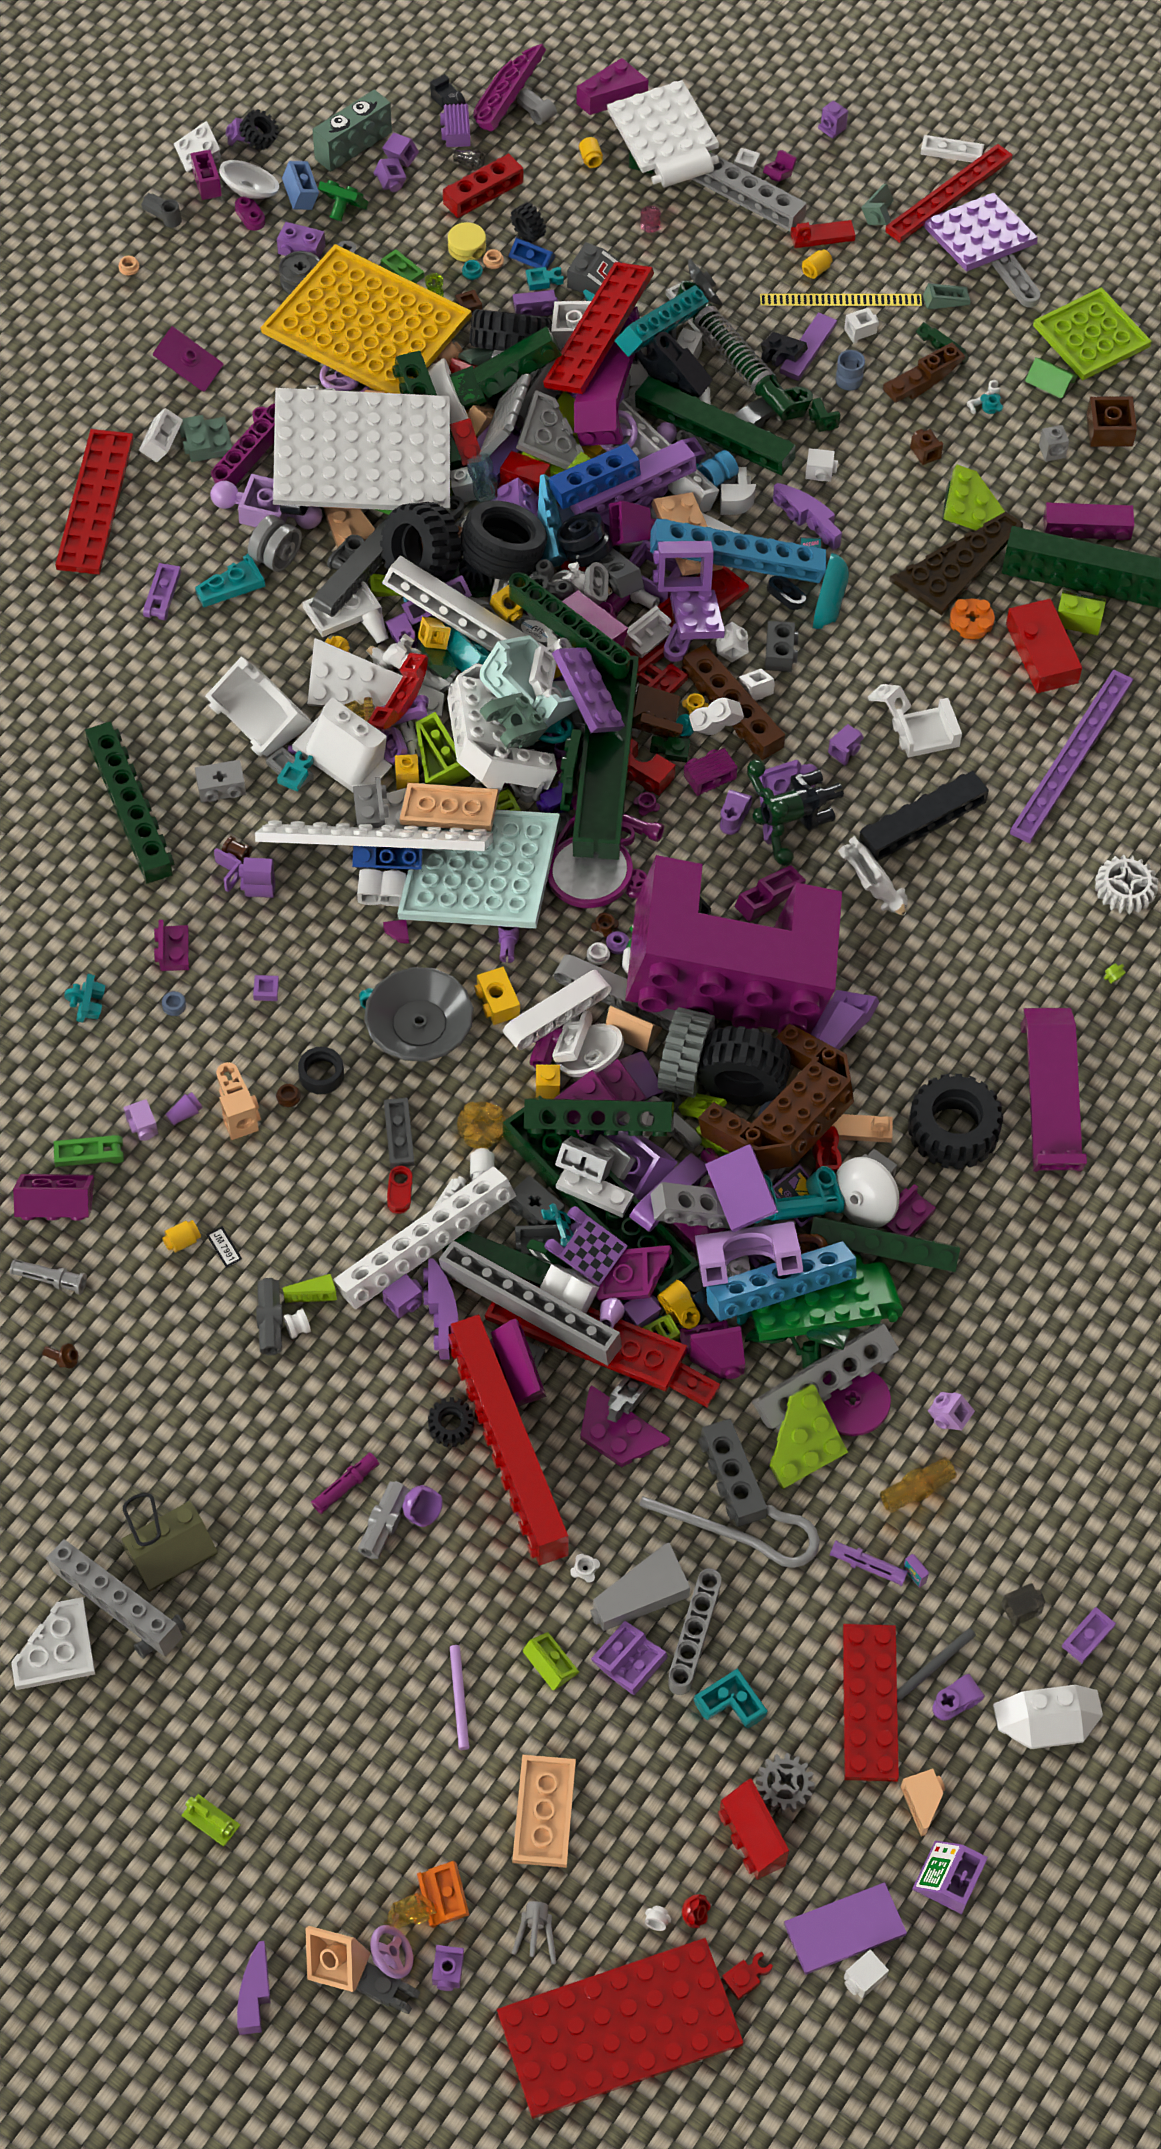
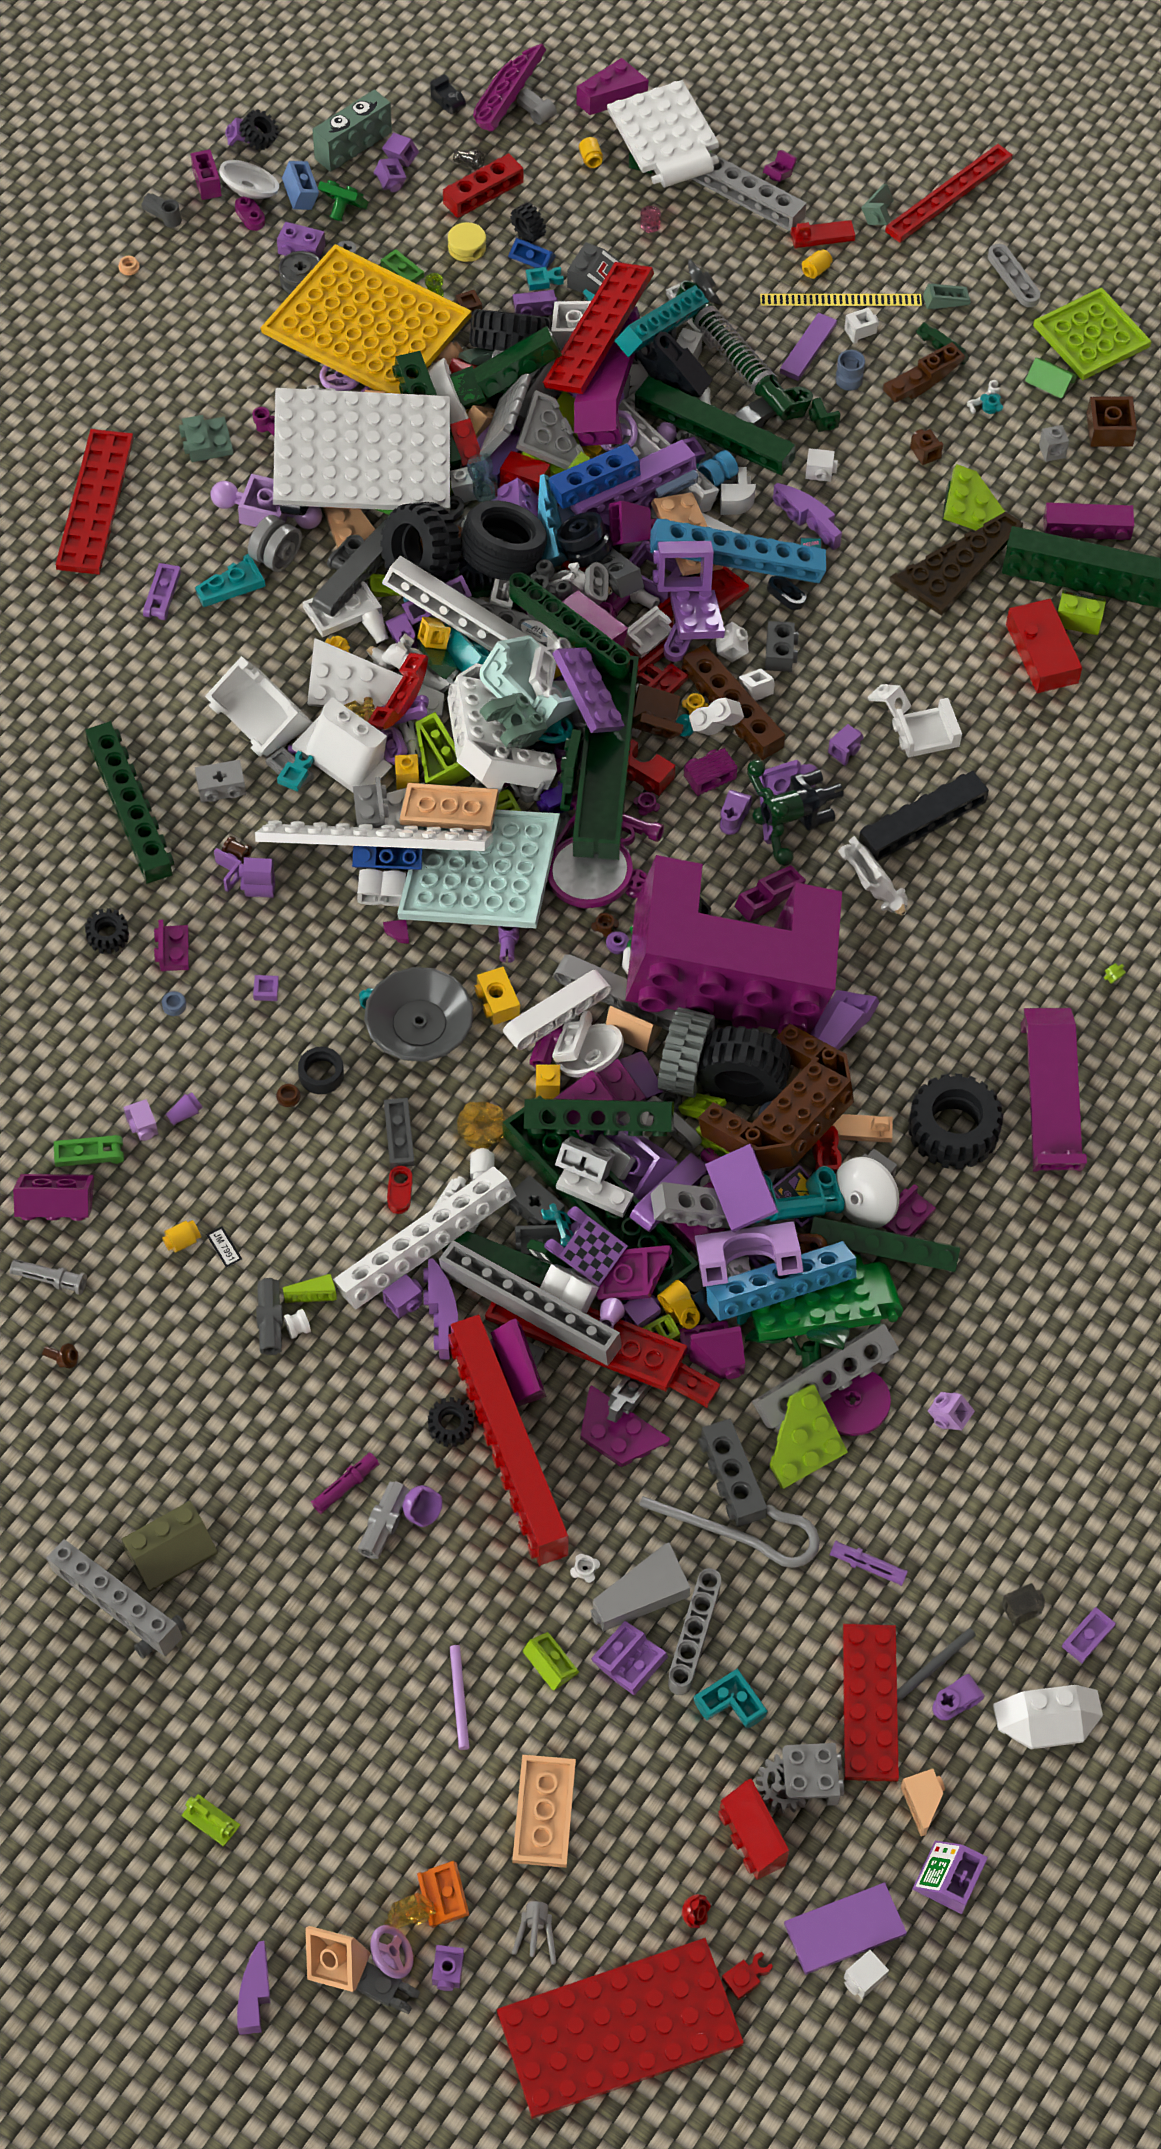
white plate [11,1597,95,1690] -> none
teal hips [64,974,106,1023] -> none
black piece [123,1493,161,1546] -> none
white brick [139,408,183,462] -> none
magenta shield [152,326,224,392] -> none
white hinge [174,121,221,173] -> none
magenta beam [211,403,275,486] -> none
light nougat brick [216,1062,261,1140] -> none
medium lavender brick [440,104,470,147] -> none
teal plate [462,260,483,280] -> none
light nougat plate [483,249,504,269] -> none
yellow brick [489,585,524,623] -> none
white plate [586,942,610,965] -> none
white plate [645,1906,671,1931] -> none
dark green plate [650,736,690,763] -> none
white plate [734,148,760,173] -> none
black hinge [761,332,808,367] -> none
teal brick [813,553,849,629] -> none
medium lavender brick [818,100,848,139] -> none
clear yellow piece [880,1457,957,1513] -> none
medium lavender tile [903,1554,929,1588] -> none
white tile [921,135,984,162] -> none
plate [923,193,1038,272] -> none
orange plate [950,598,995,639] -> none
medium lavender plate [1010,669,1133,844] -> none
white gear [1095,855,1158,915] -> none
none -> black tyre [85,908,129,954]
none -> sand blue tile [655,469,698,498]
none -> light grey bracket [782,1743,844,1806]

